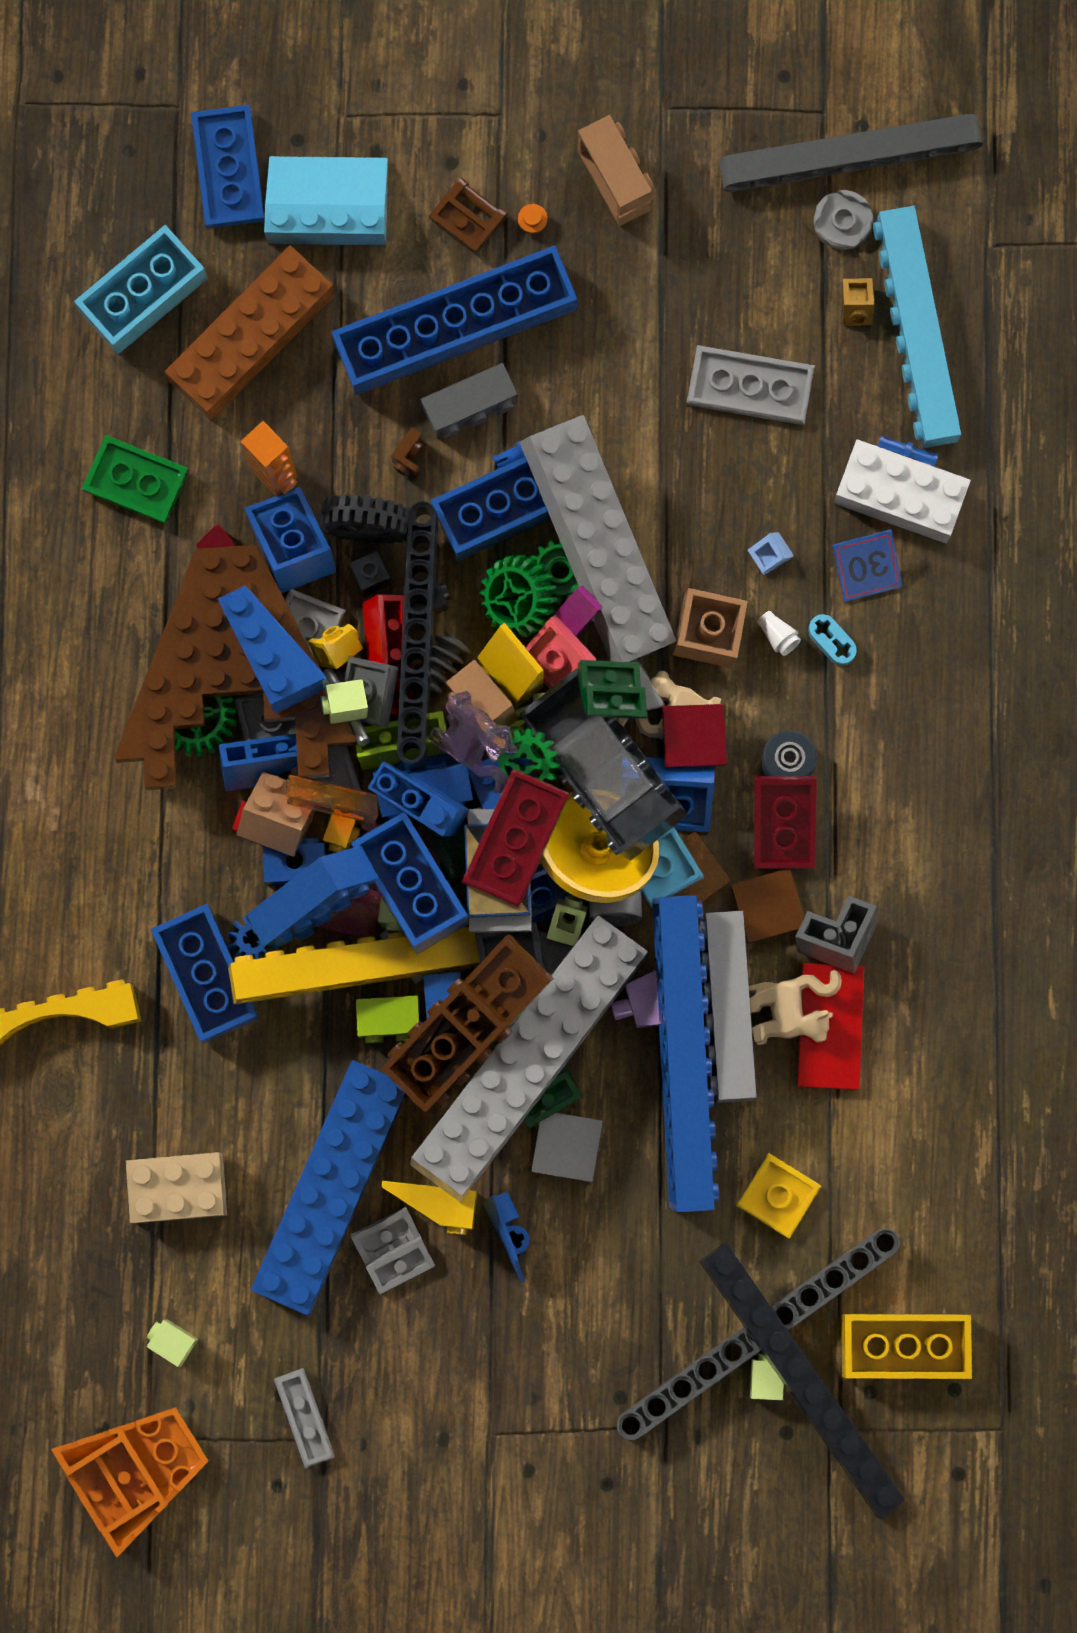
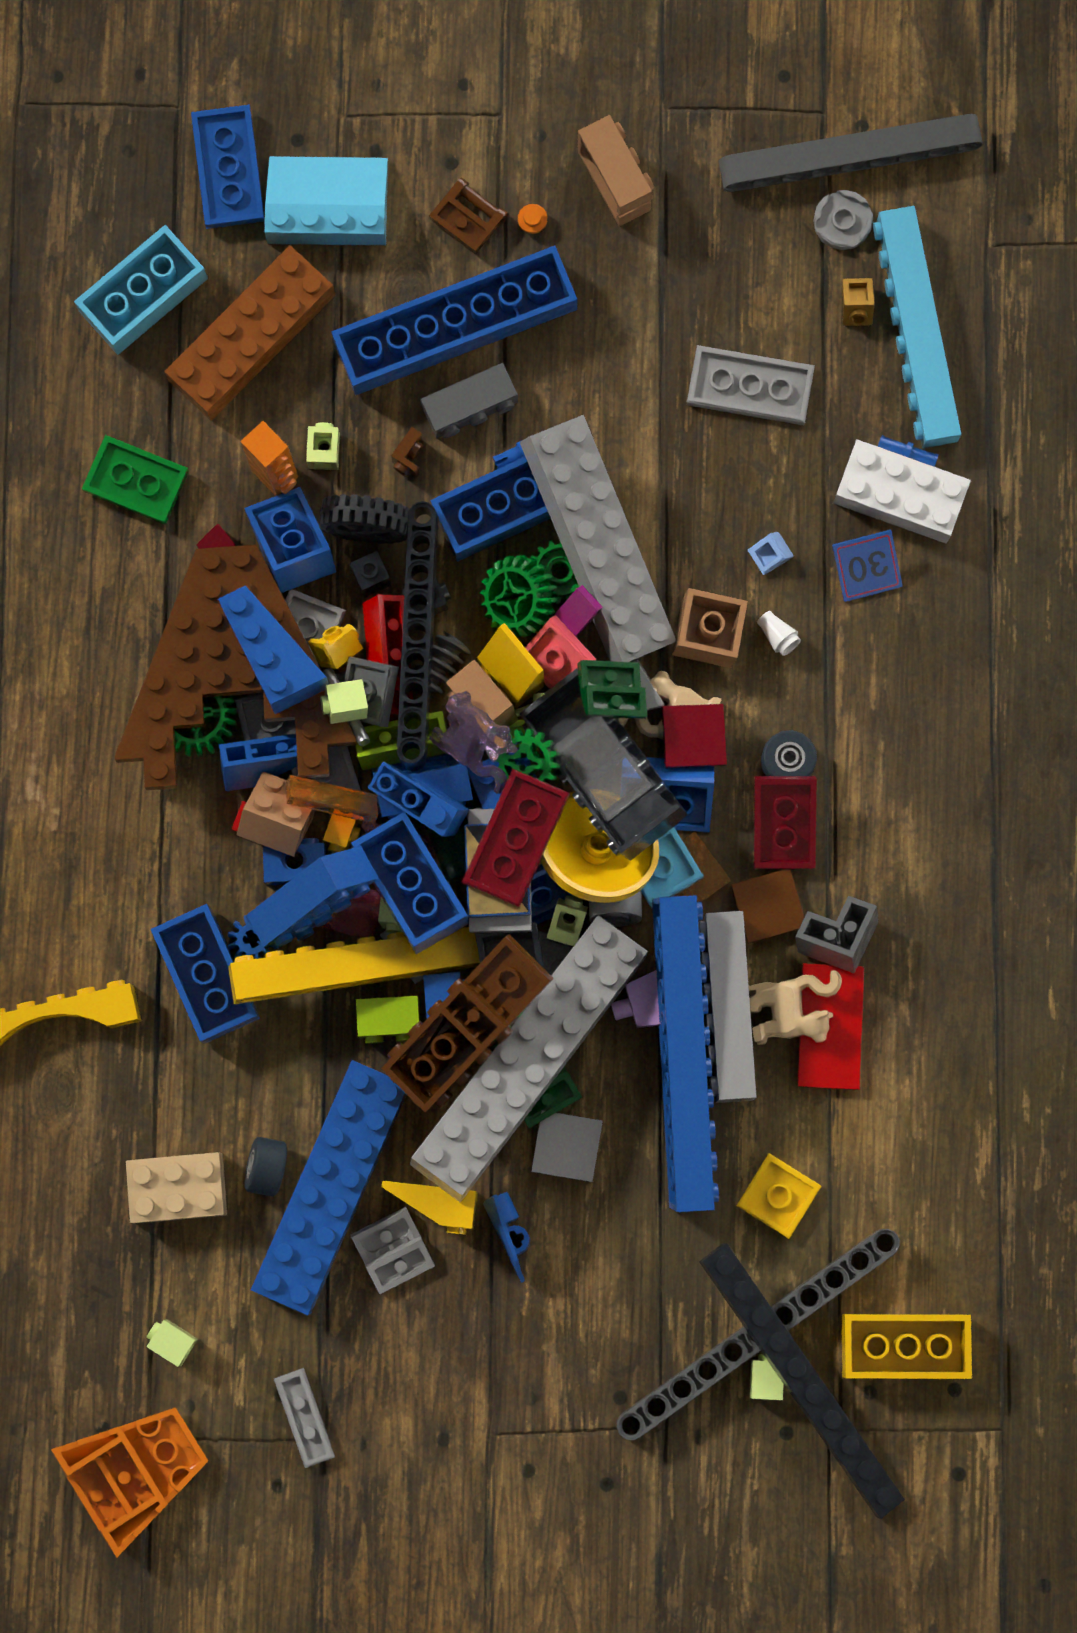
medium azure beam [808,614,857,666] -> none
none -> black wheel [244,1137,287,1197]
none -> yellowish green brick [306,422,340,470]

